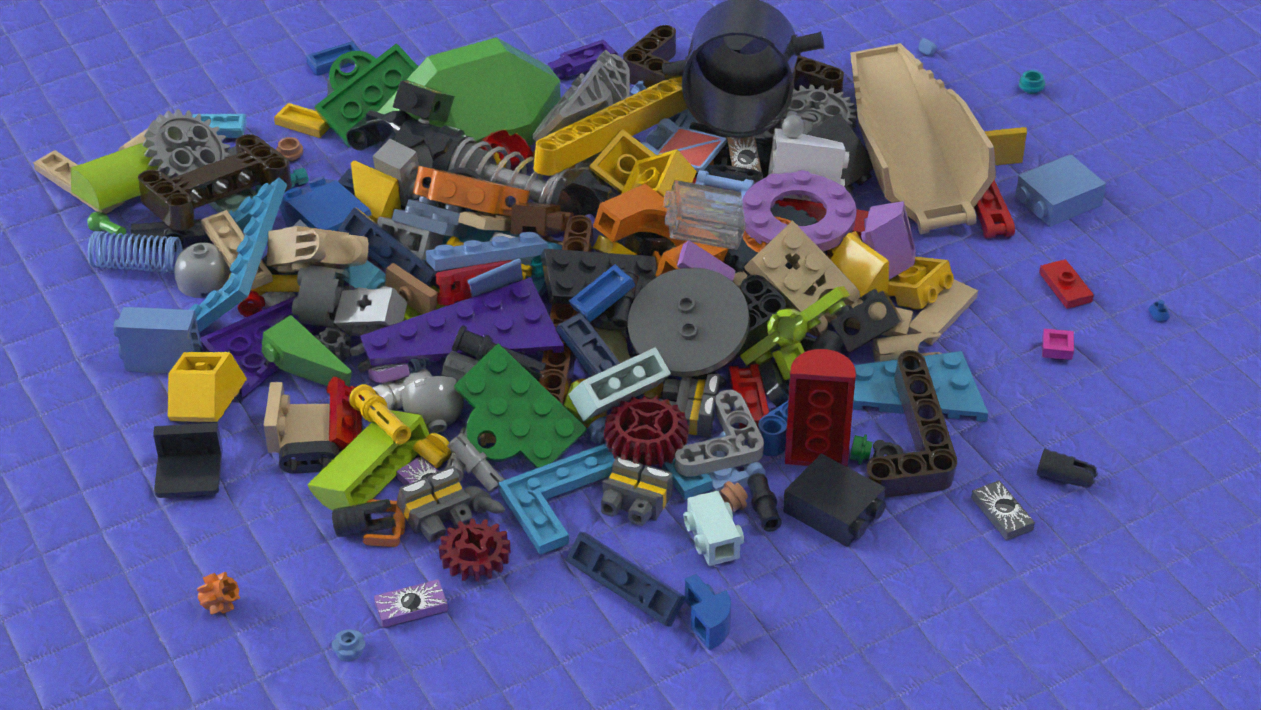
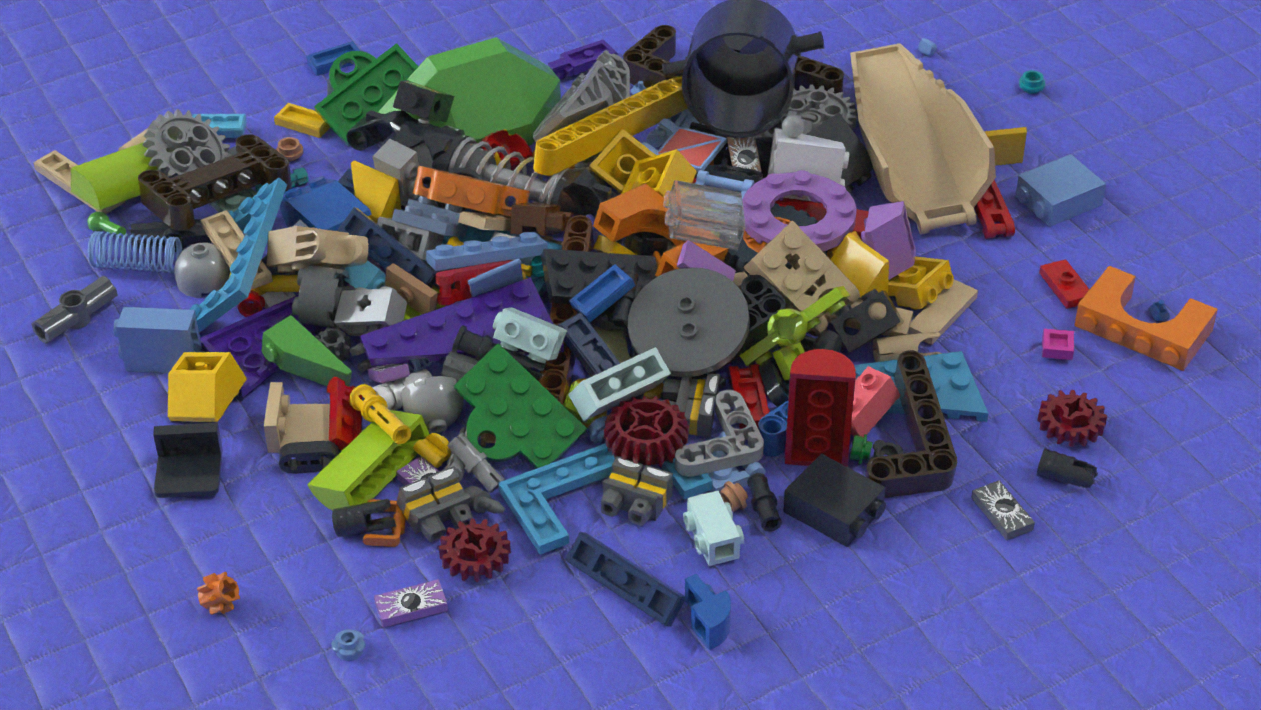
none -> dark grey piece [31,276,118,344]
none -> light aqua brick [493,307,567,363]
none -> coral brick [851,366,901,437]
none -> dark red gear [1037,390,1107,447]
none -> orange arch [1074,266,1218,371]

